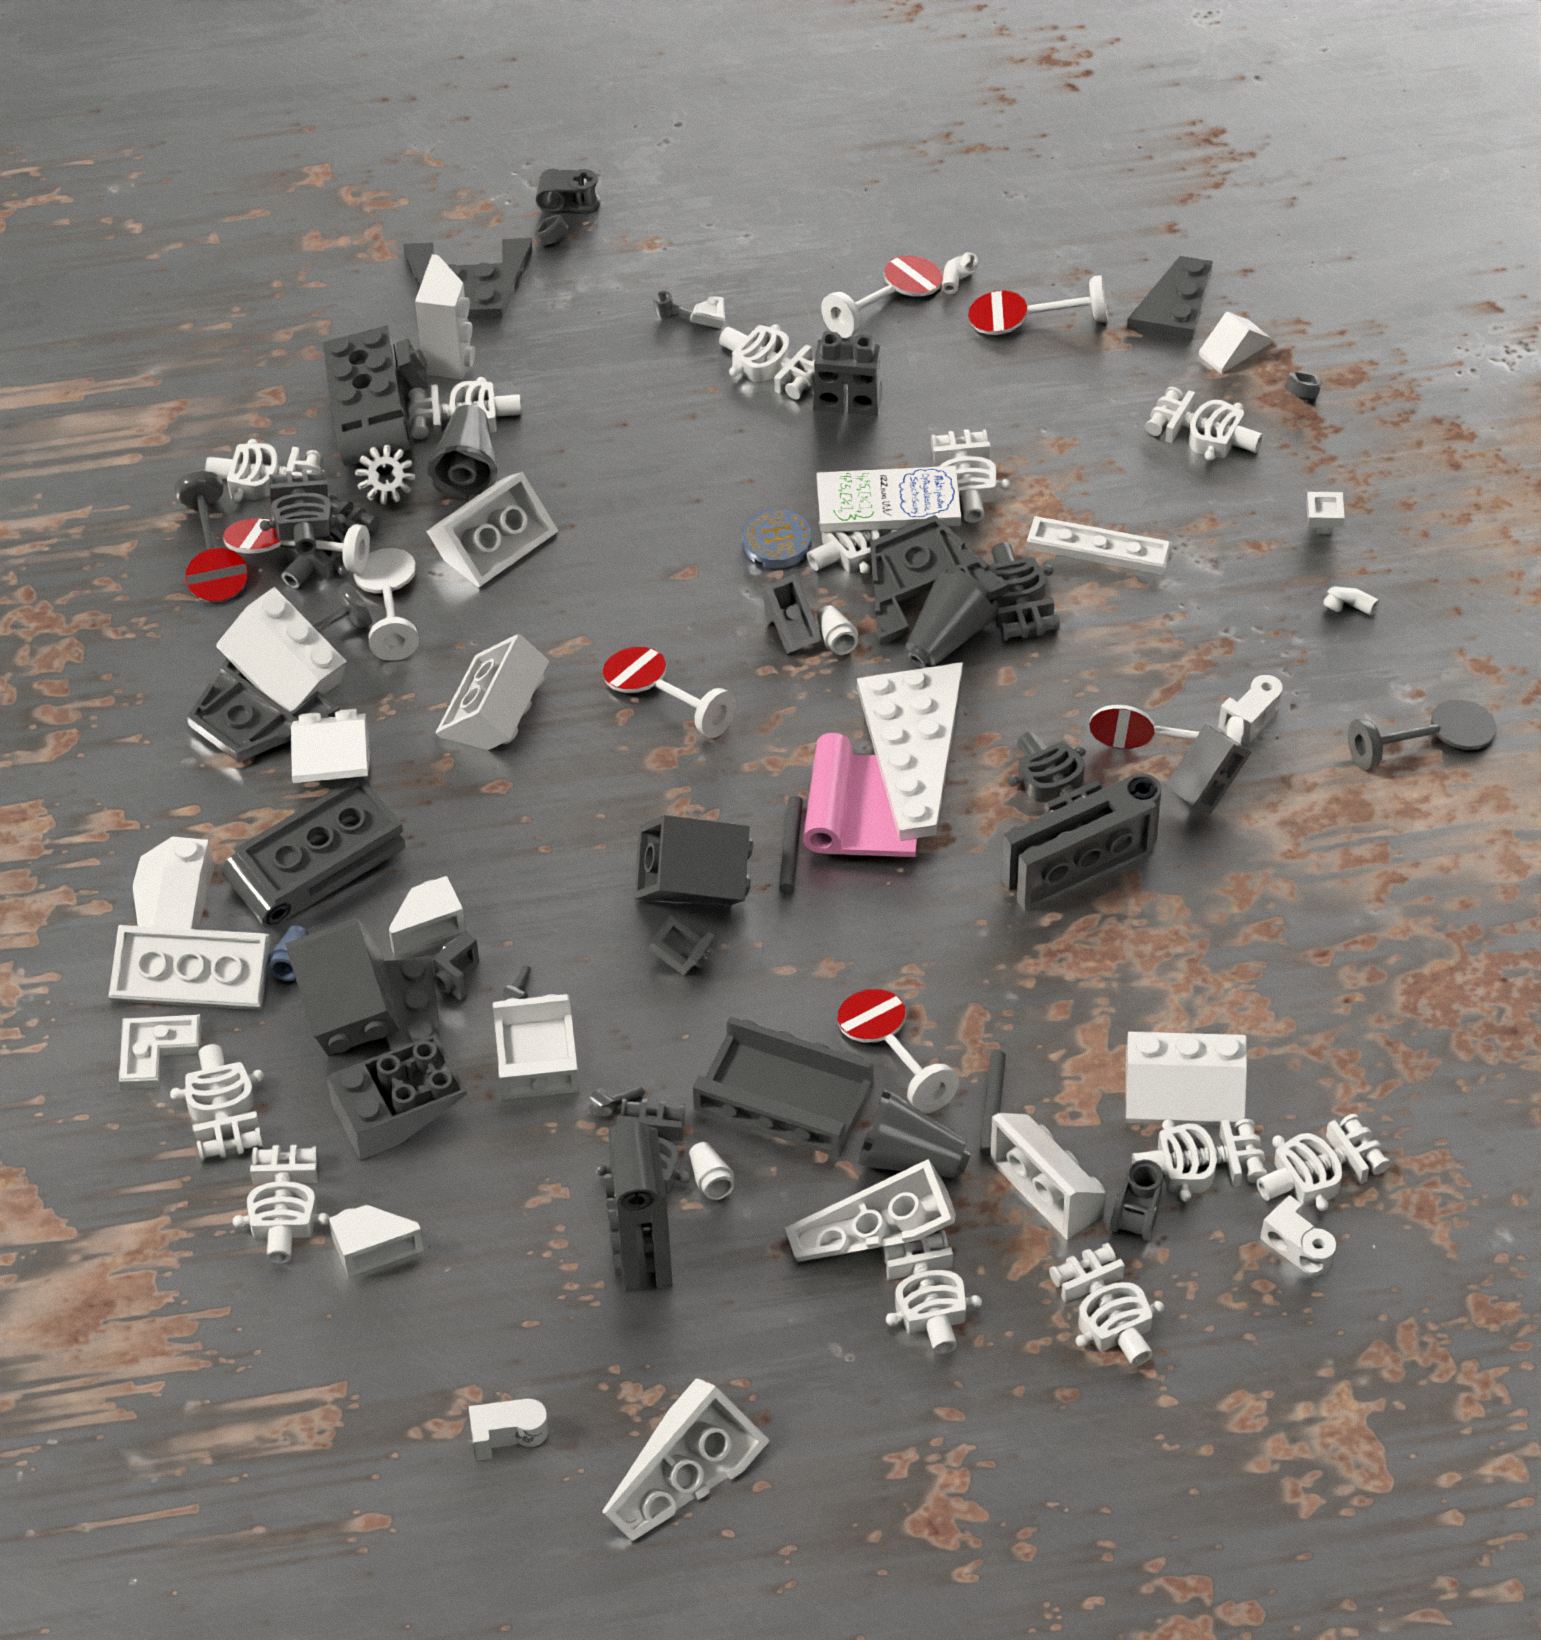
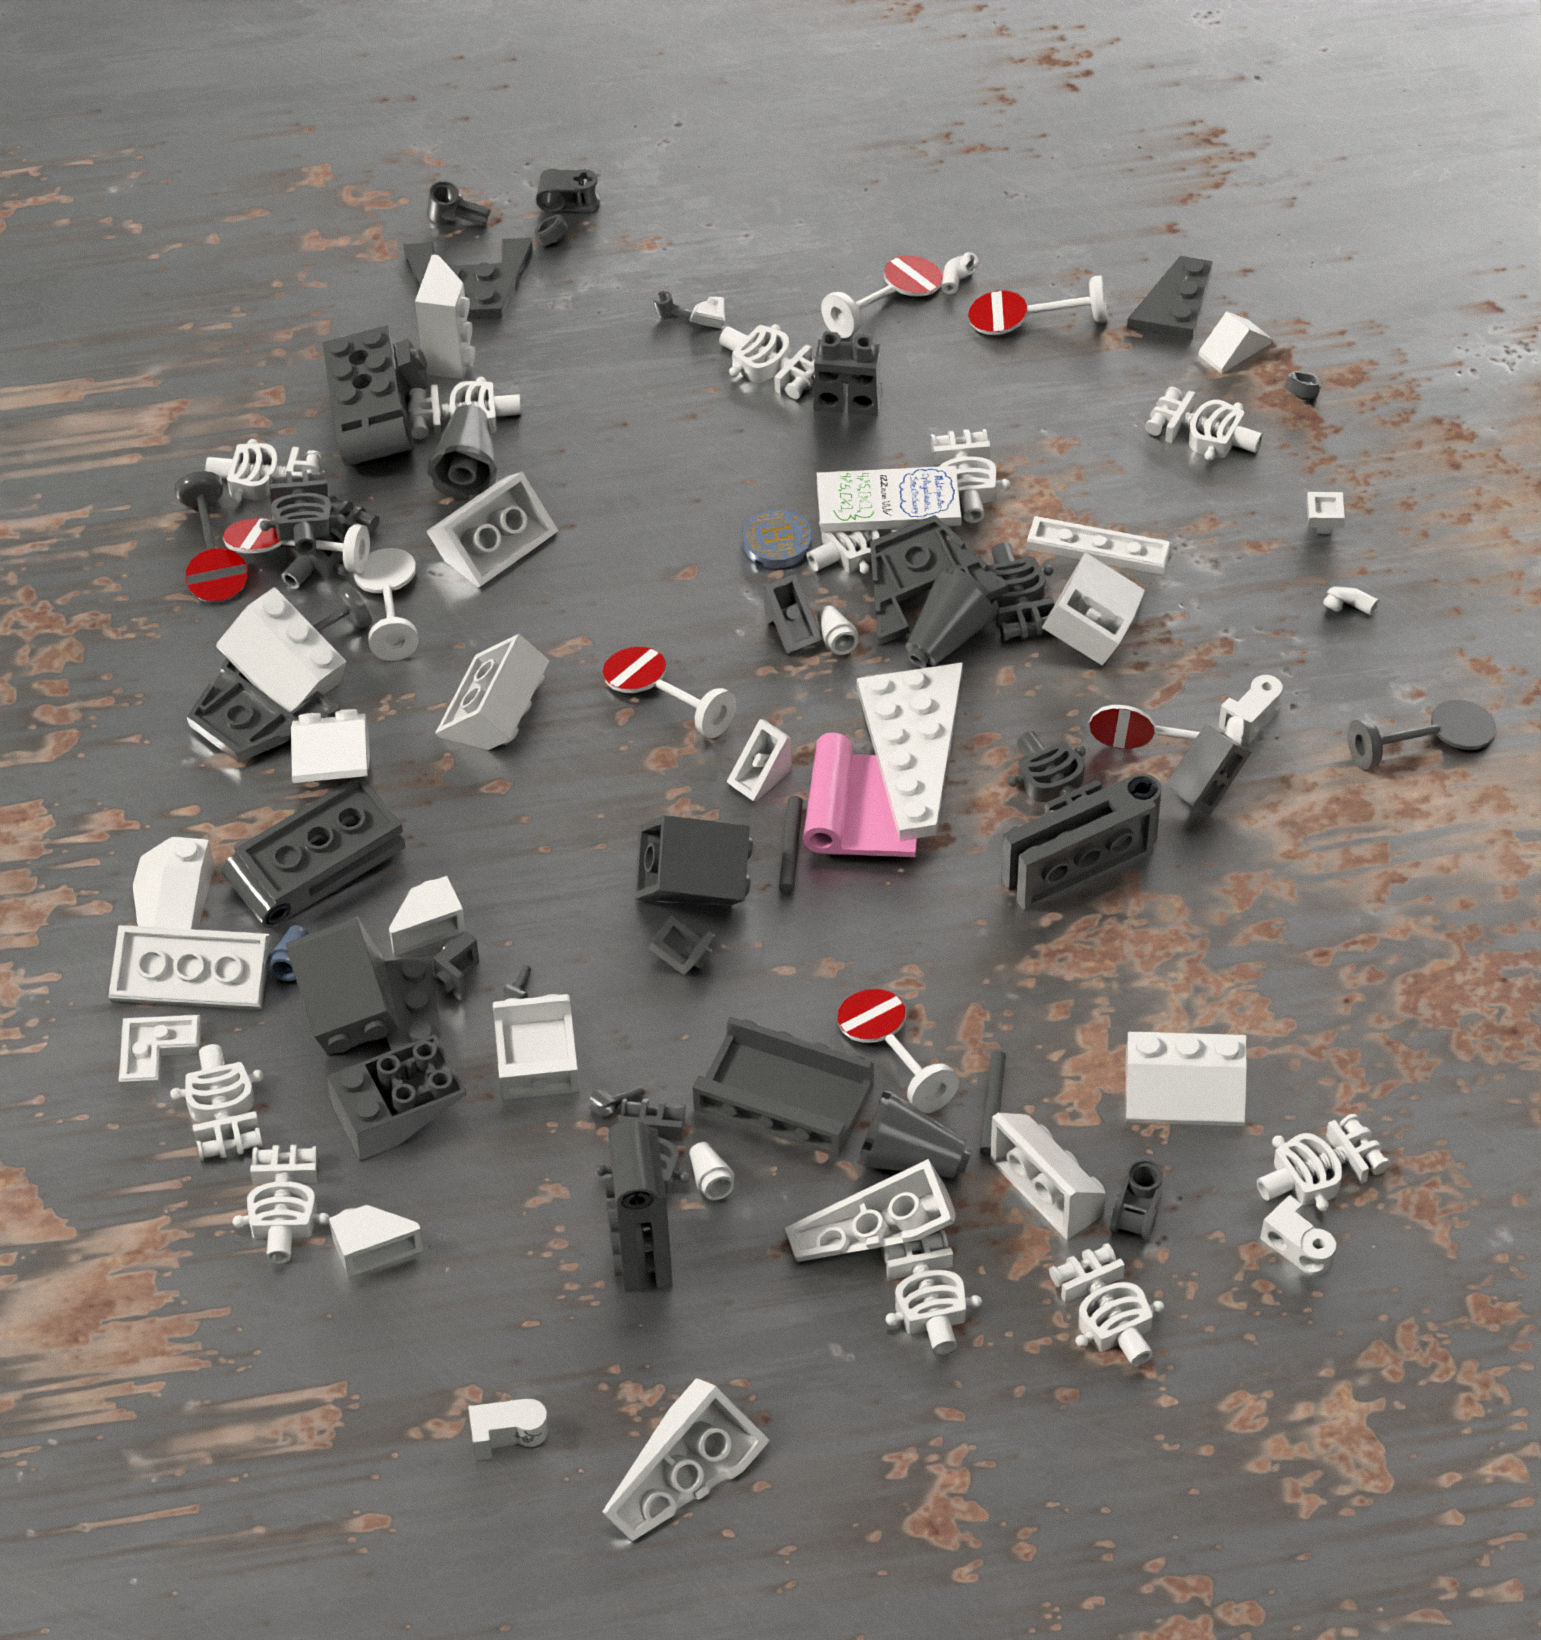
white gear [355,445,415,505] -> none
white torso [1132,1119,1267,1201] -> none
none -> dark grey axle [427,181,490,226]
none -> white slope [726,719,792,801]
none -> white slope [1042,552,1145,666]

